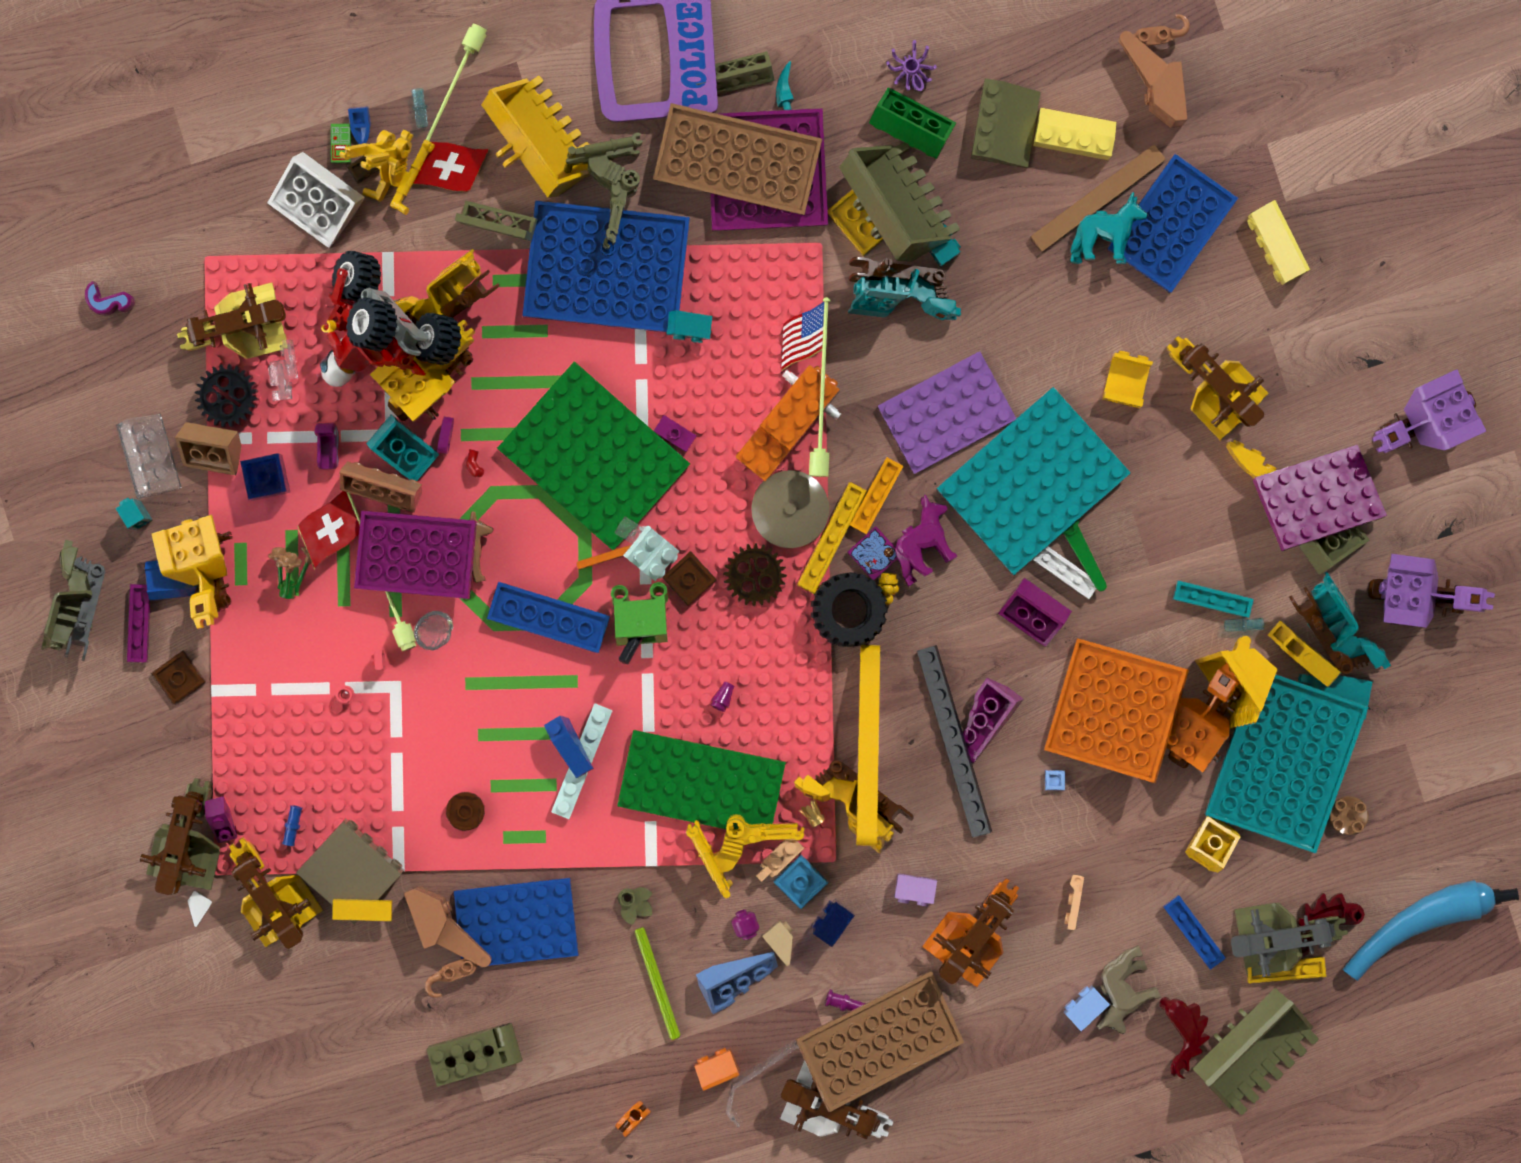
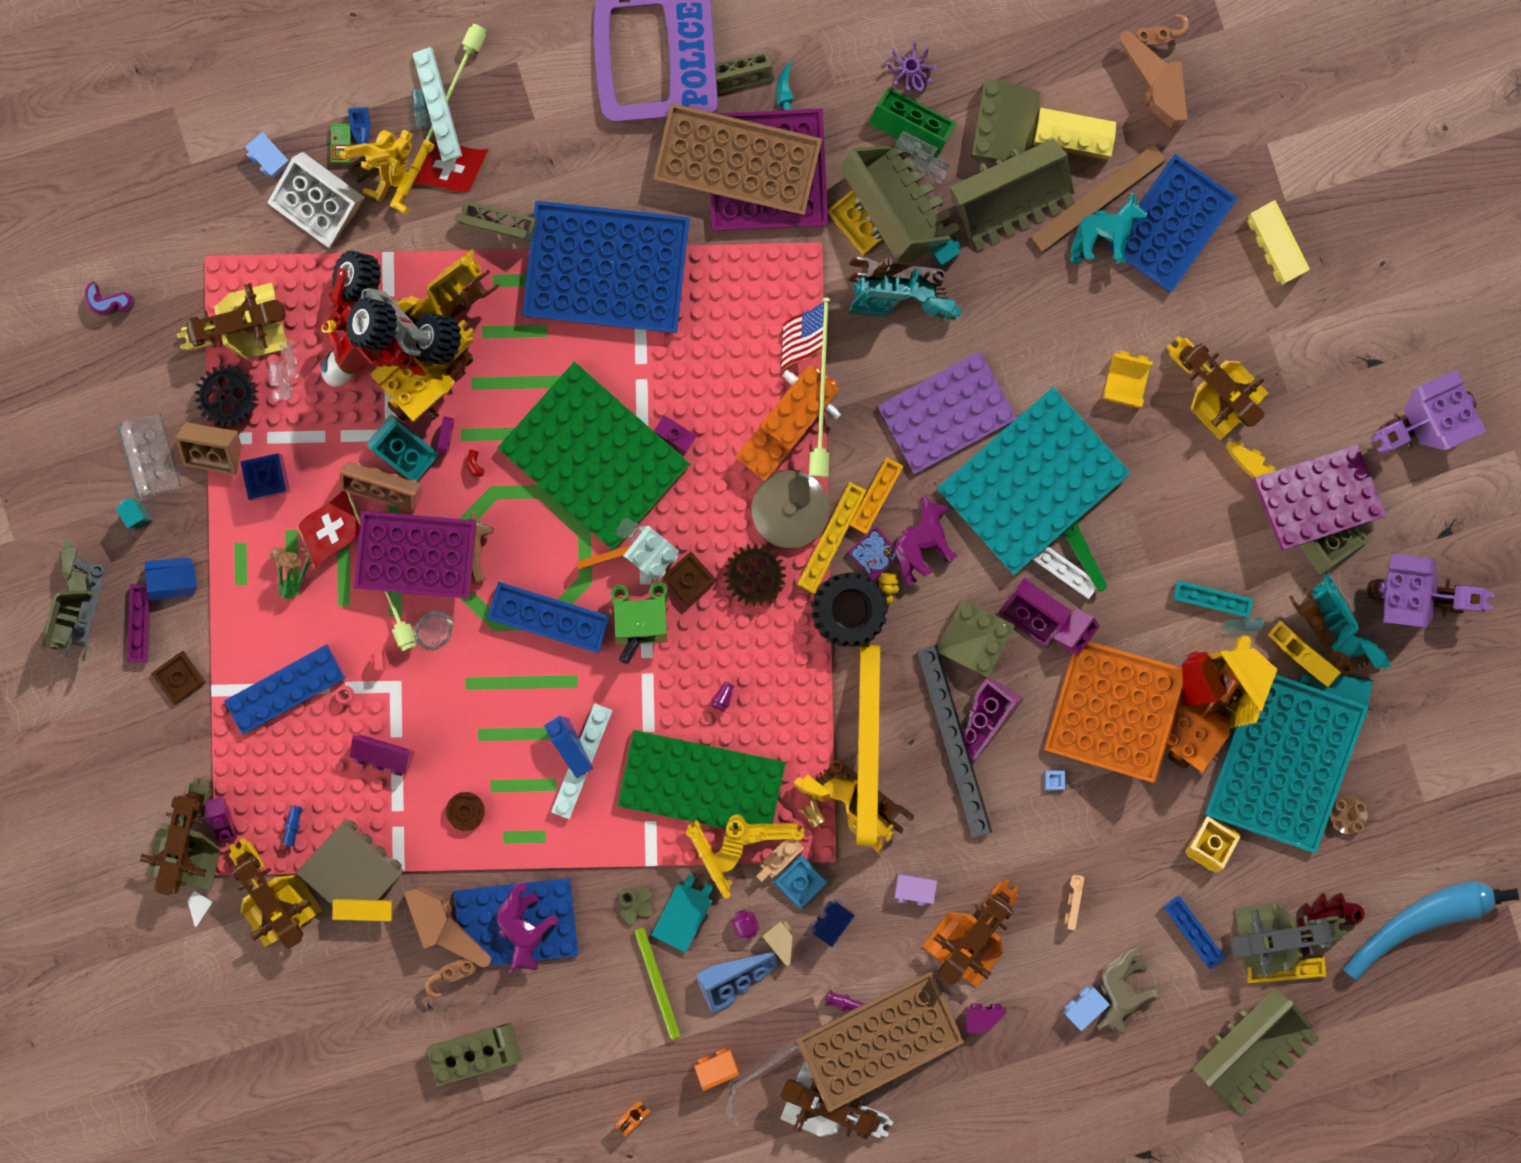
yellow piece [152,515,233,629] -> none
magenta animal [314,423,339,469] -> none
yellow piece [481,76,590,198] -> none
olive piece [564,133,643,250] -> none
teal brick [667,310,712,343] -> none
dark red animal [1159,997,1210,1079] -> none
none -> blue plate [224,644,346,735]
none -> light blue brick [245,132,290,179]
none -> magenta slope [349,734,415,776]
none -> light aqua plate [413,47,462,163]
none -> magenta animal [497,881,560,974]
none -> teal tile [651,873,713,953]
none -> clear plate [895,131,950,184]
none -> olive slope [937,599,1015,678]
none -> olive piece [950,138,1074,251]
none -> magenta slope [965,1003,1006,1033]
none -> magenta brick [1054,608,1100,657]
none -> red slope [1182,651,1226,706]

